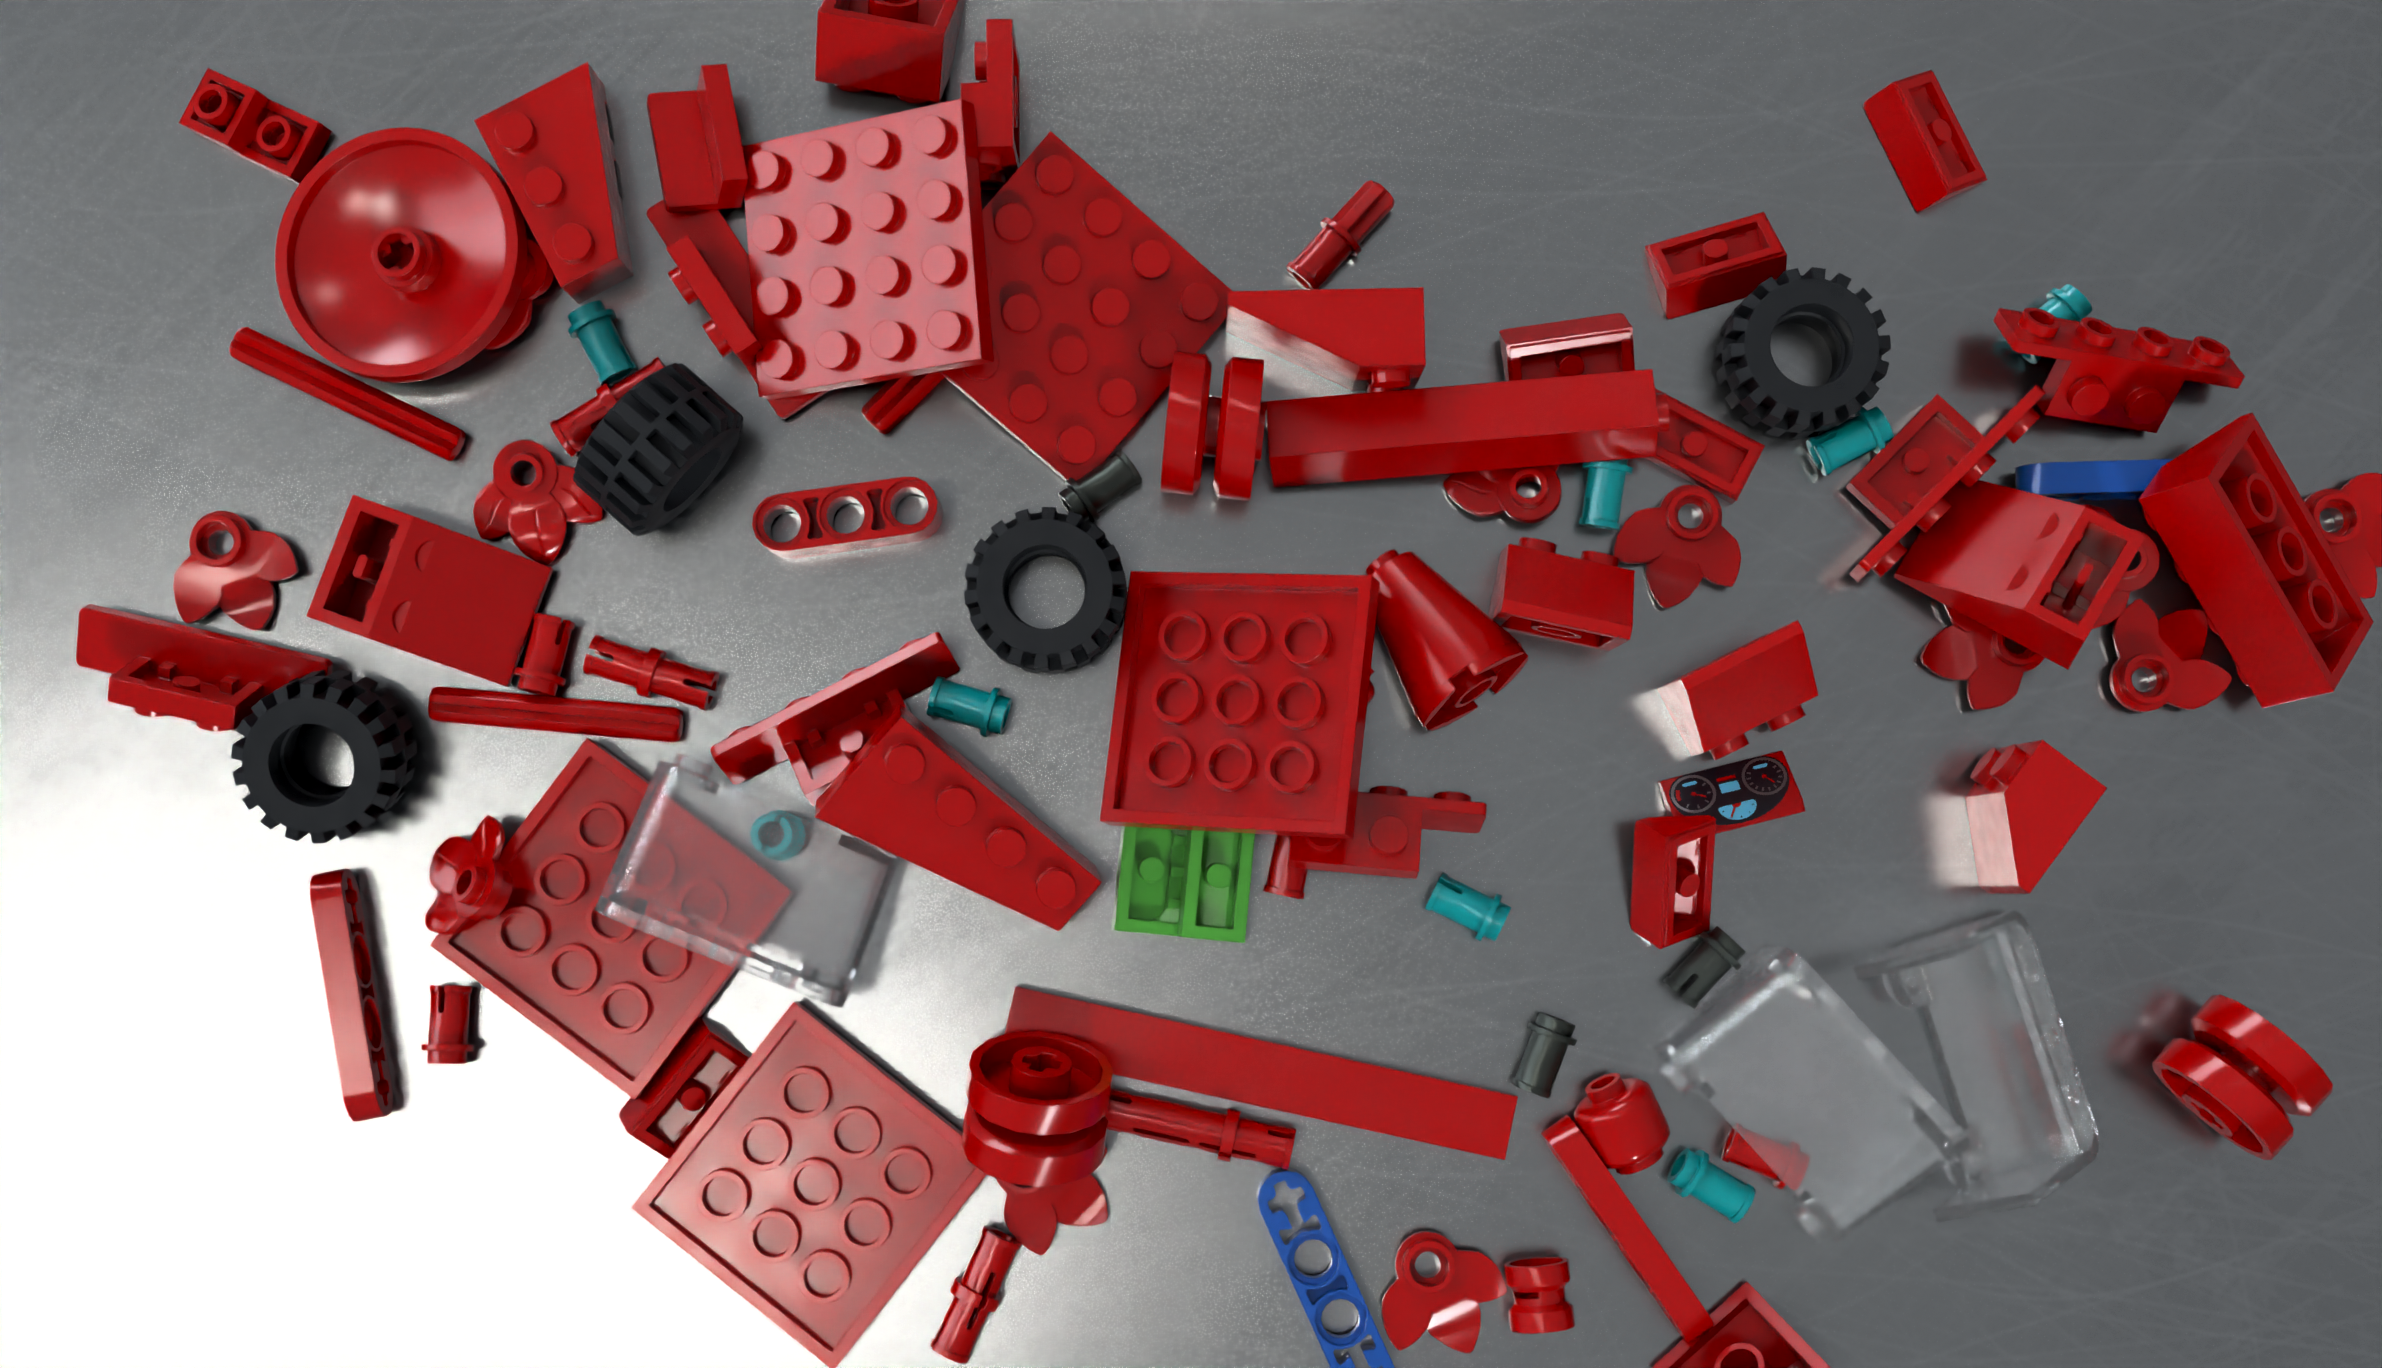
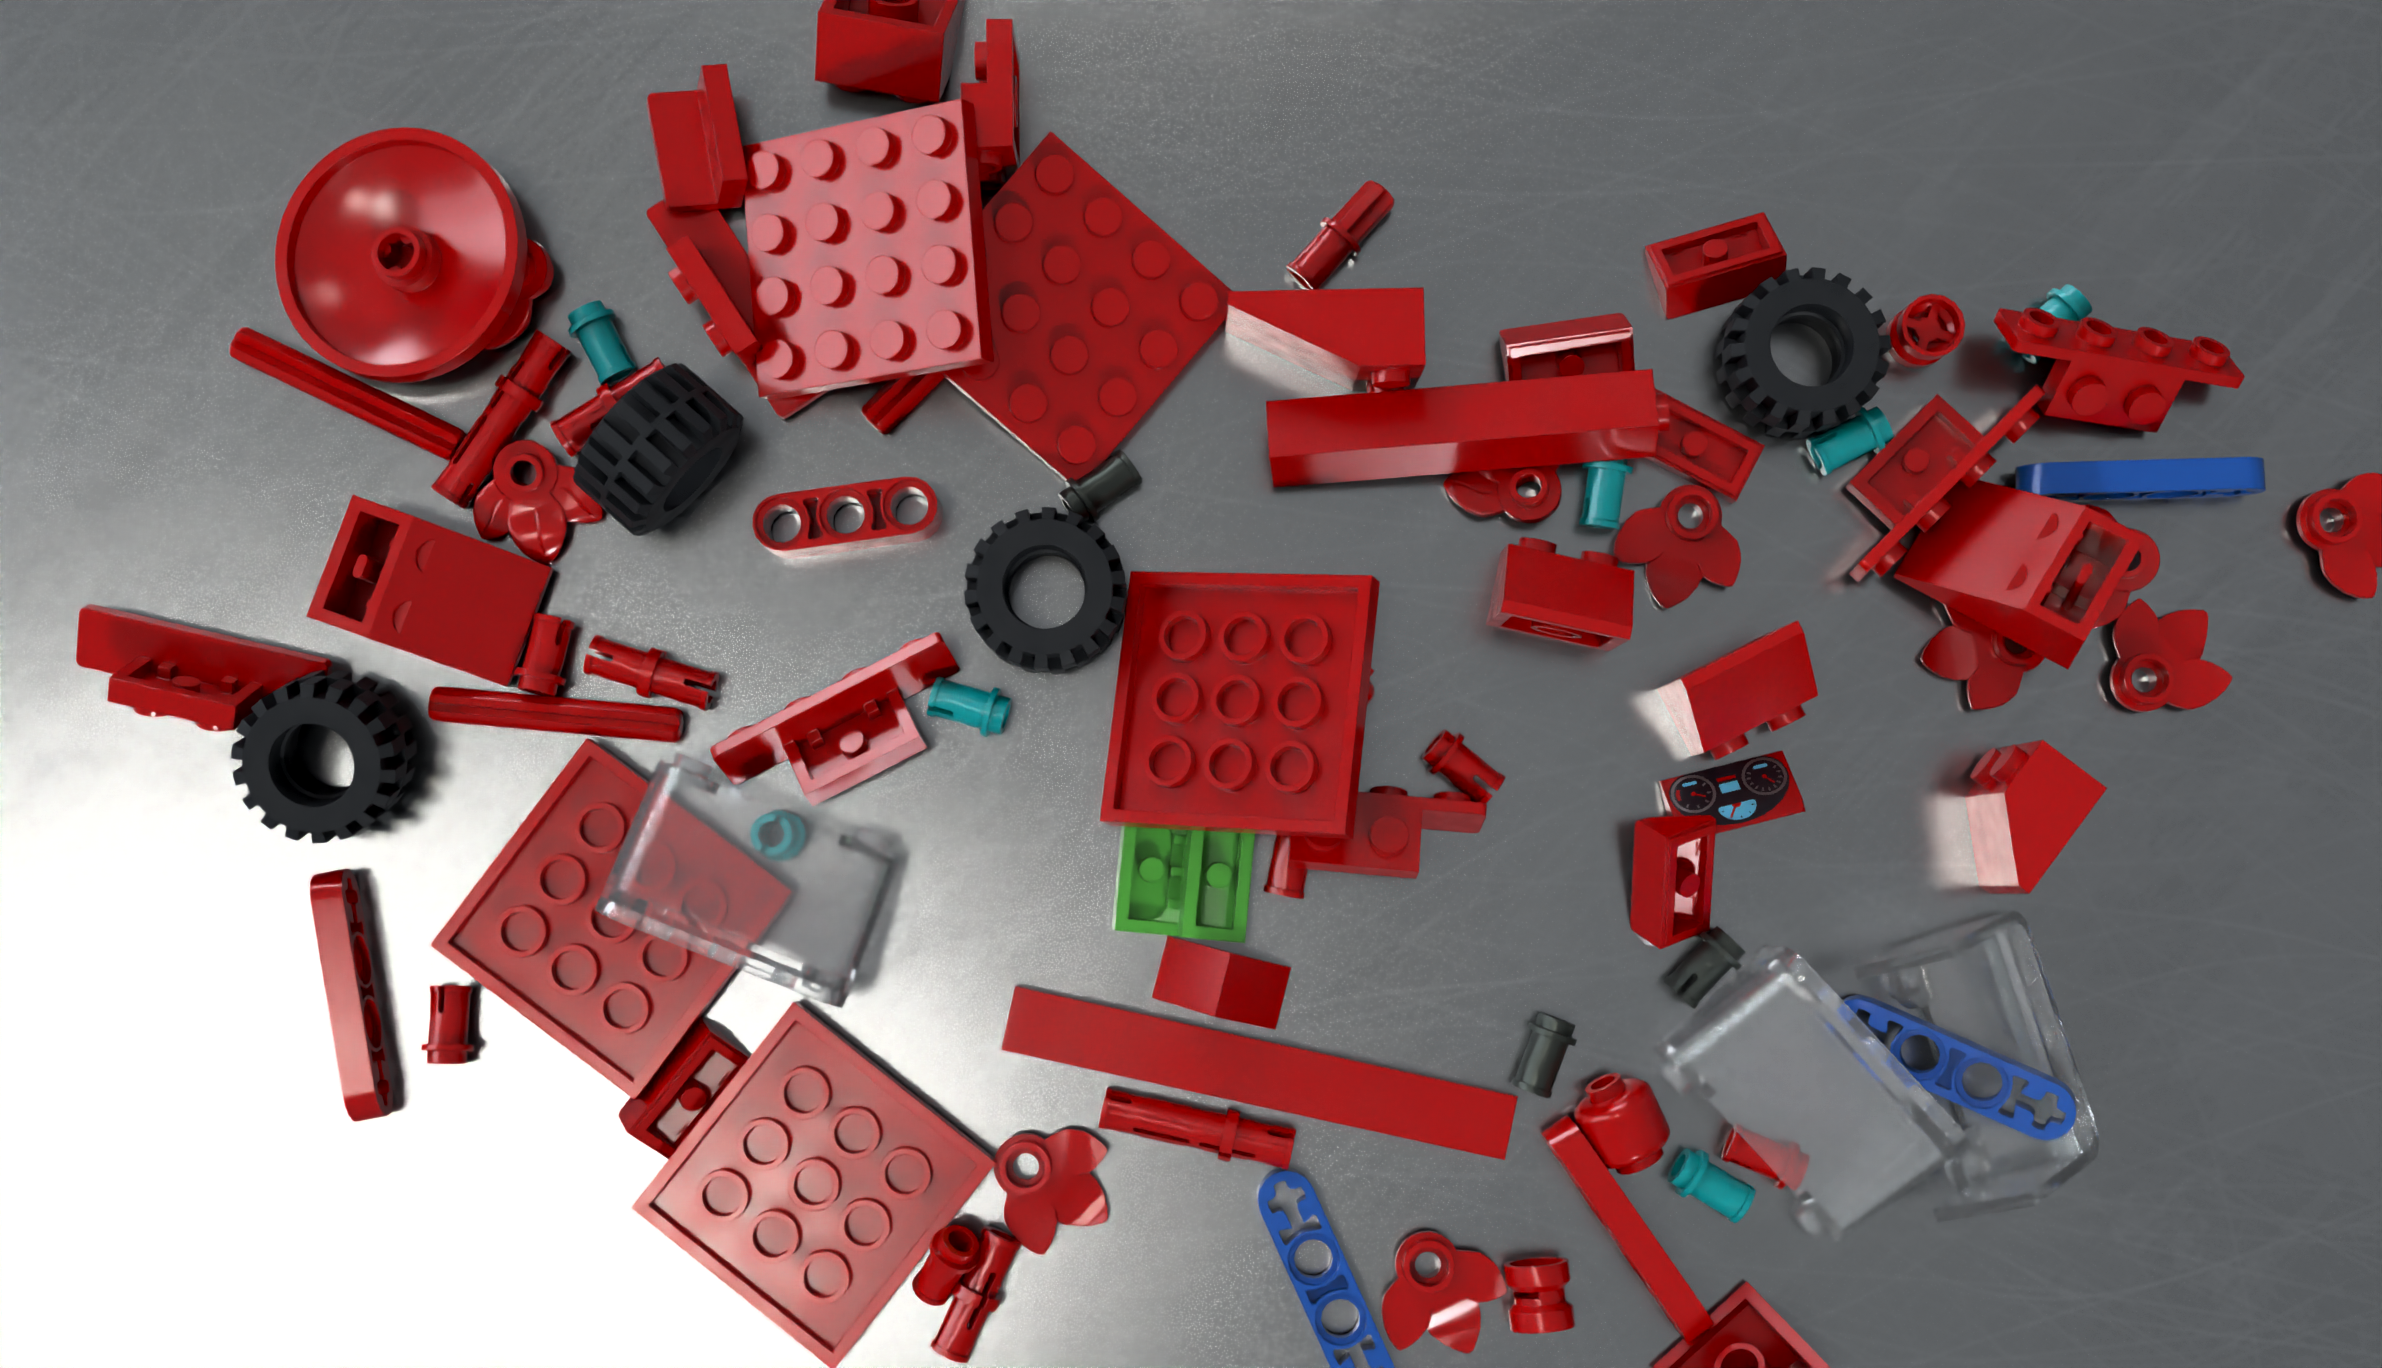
red plate [173,511,299,631] -> none
red slope [179,68,332,184] -> none
red plate [425,815,513,935] -> none
red wedge [474,62,634,304] -> none
red wedge [815,704,1102,931] -> none
red wheel [961,1031,1114,1187] -> none
red wheel [1161,351,1267,501] -> none
red cone [1365,549,1528,731] -> none
teal pin [1425,872,1511,941] -> none
red slope [1863,70,1987,211] -> none
red slope [2138,412,2374,708] -> none
red wheel [2152,995,2333,1160] -> none
none -> red pin [431,329,572,510]
none -> red pin [912,1225,980,1306]
none -> red slope [1152,936,1291,1030]
none -> red pin [1421,729,1505,803]
none -> blue beam [1828,994,2077,1141]
none -> red wheel [1886,294,1965,369]

